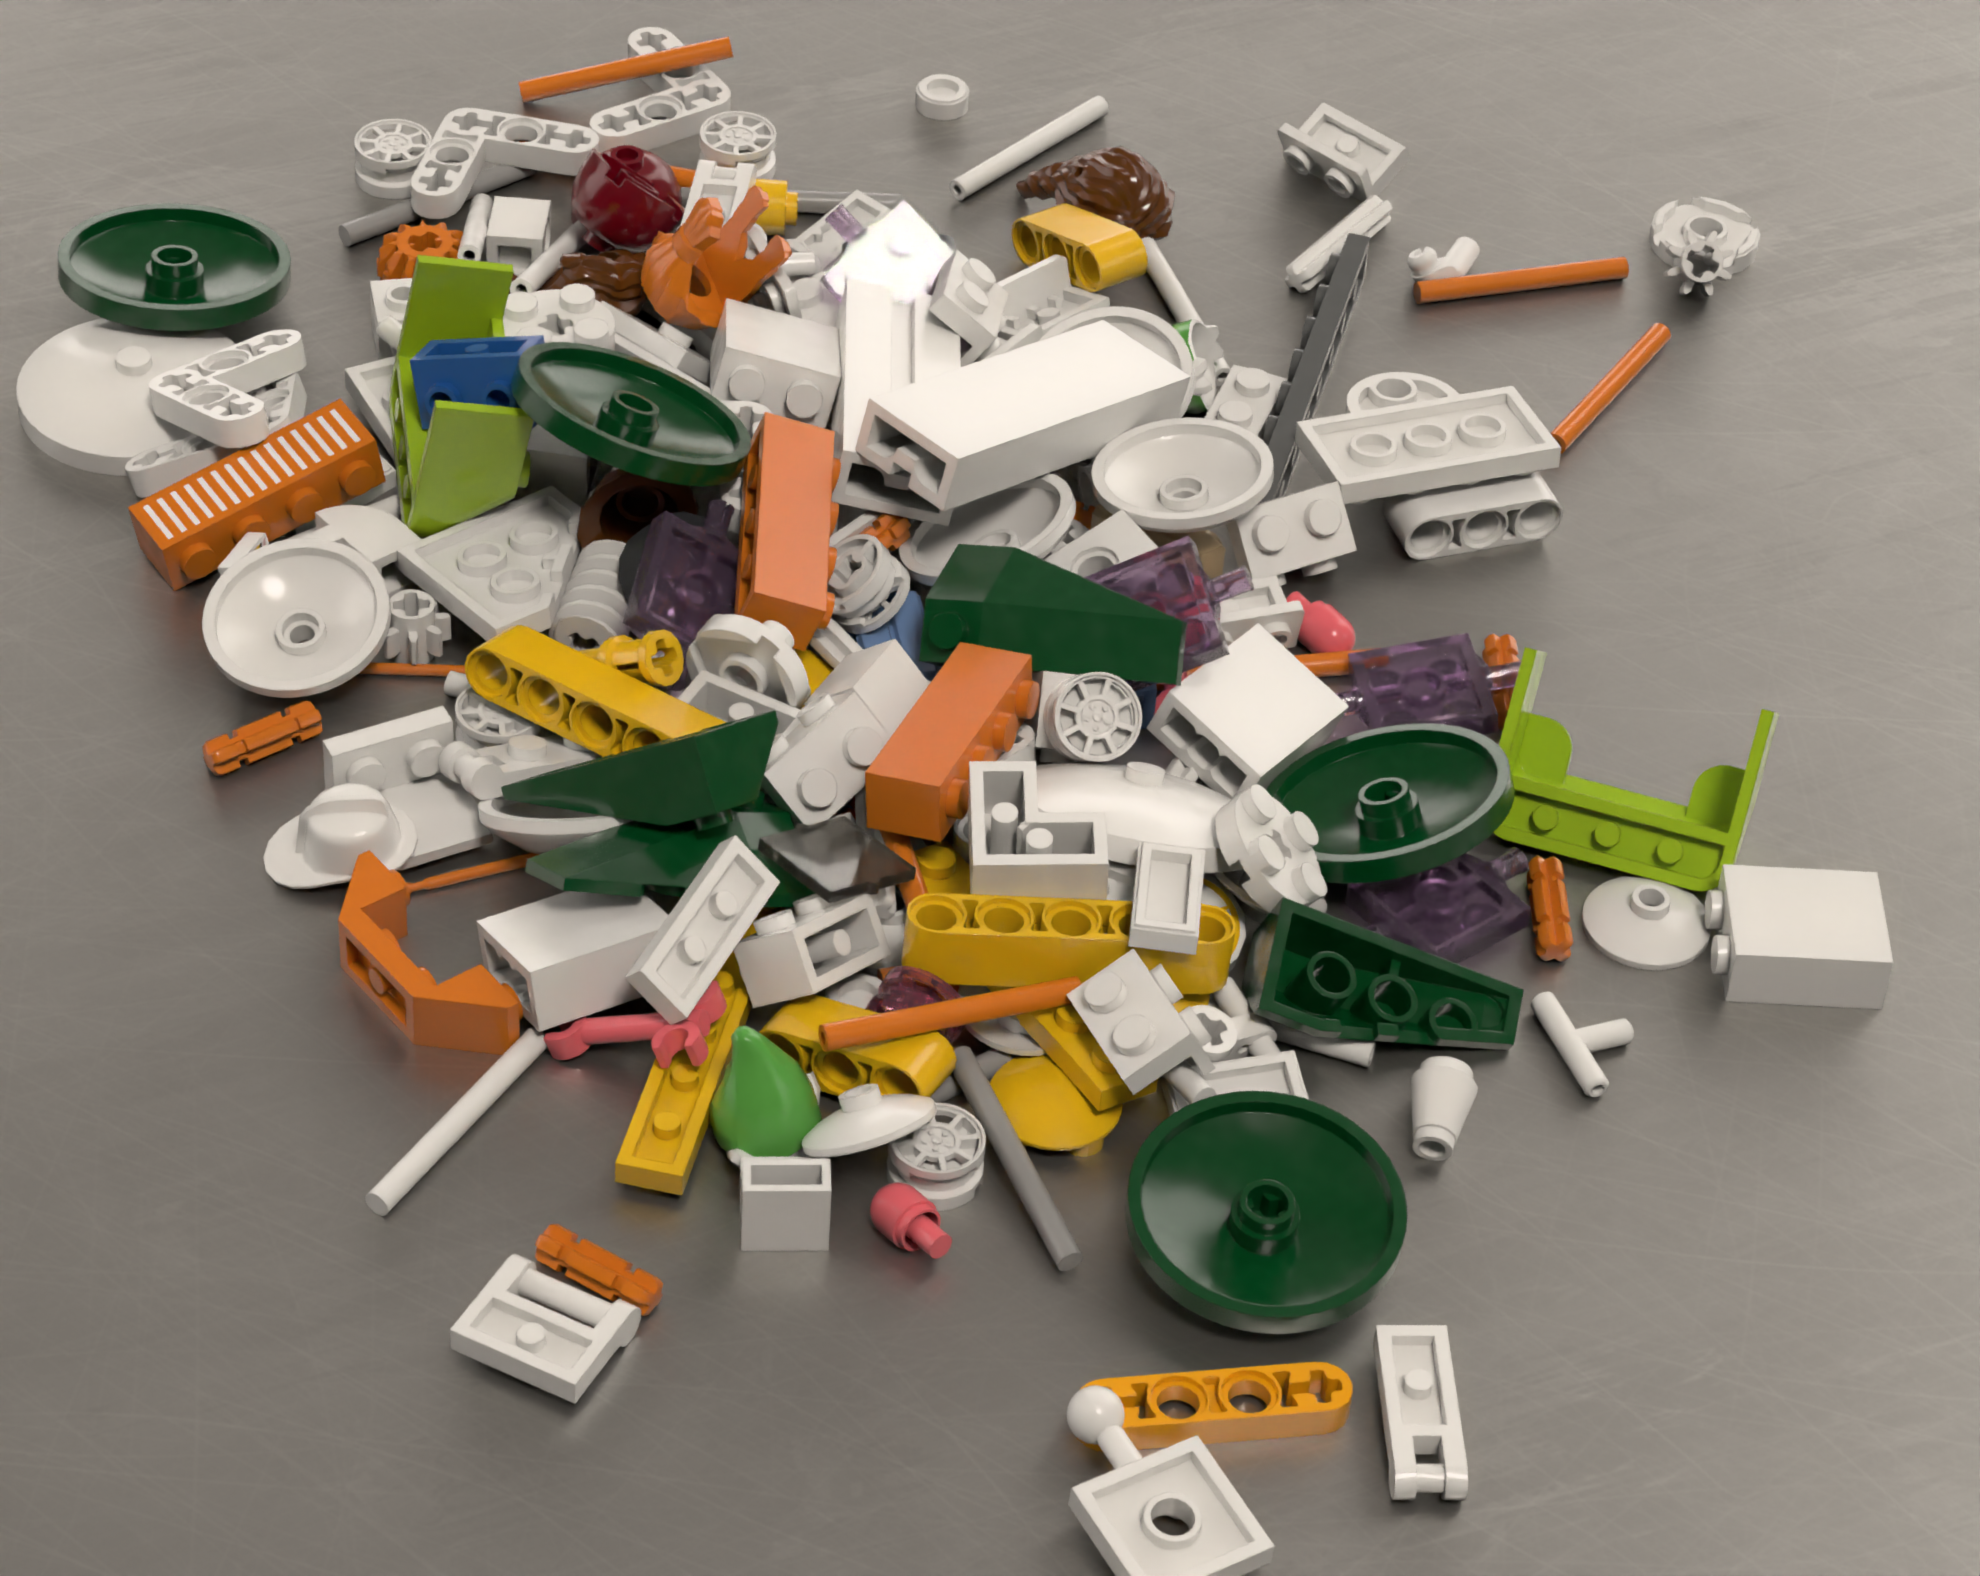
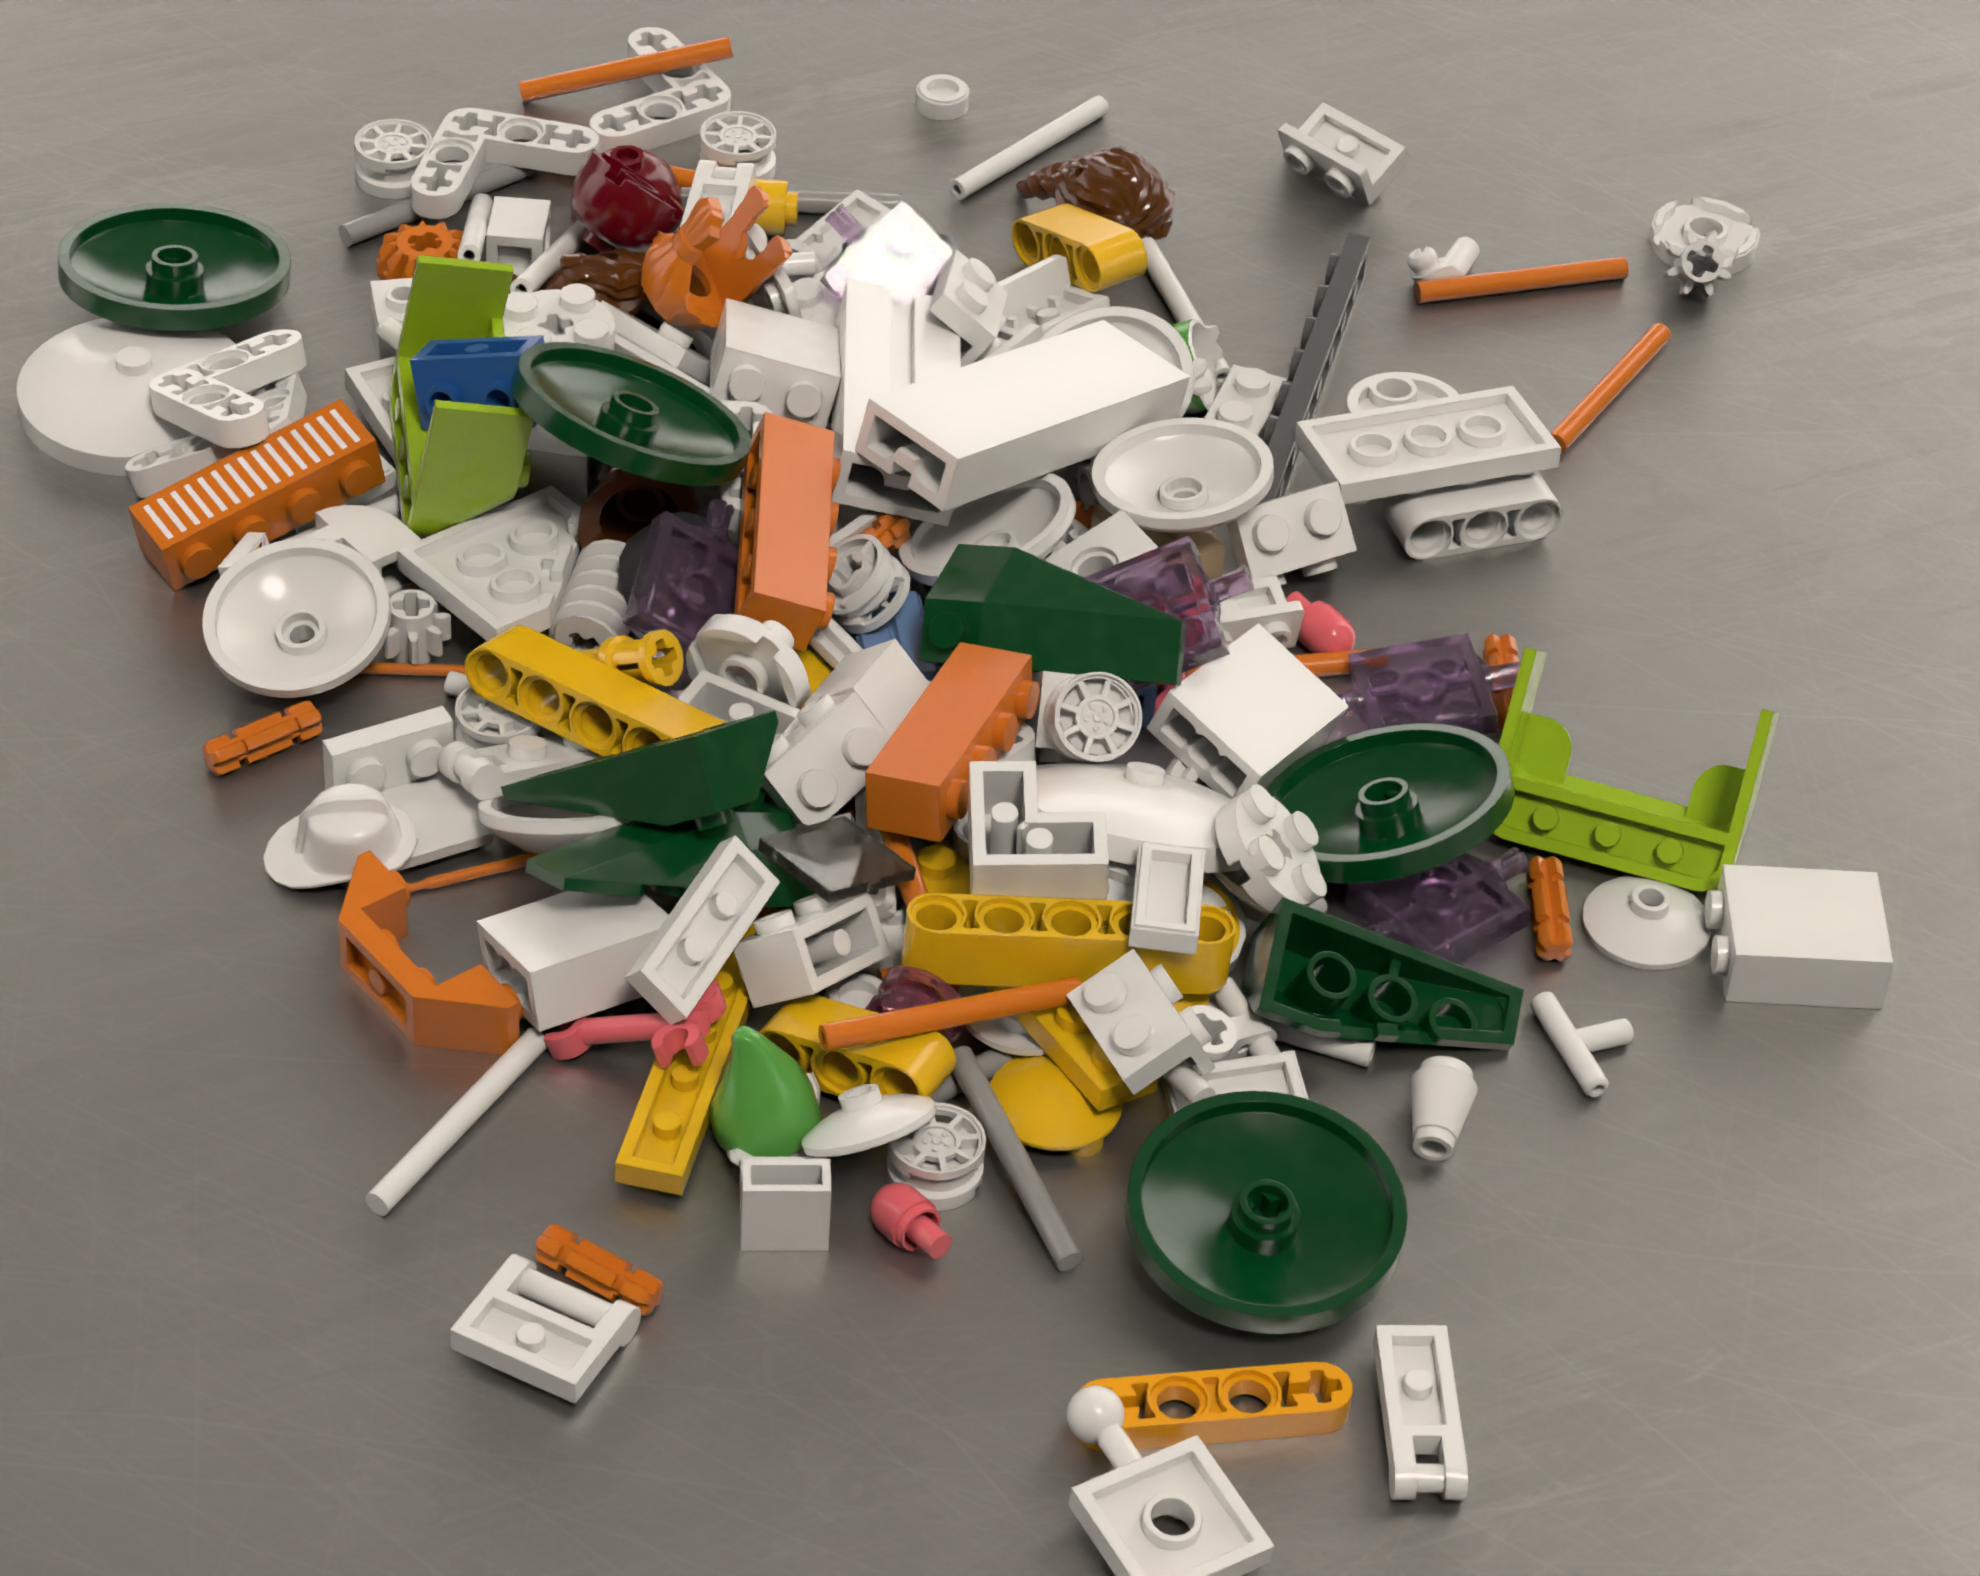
white axle [1285,195,1392,293] -> none

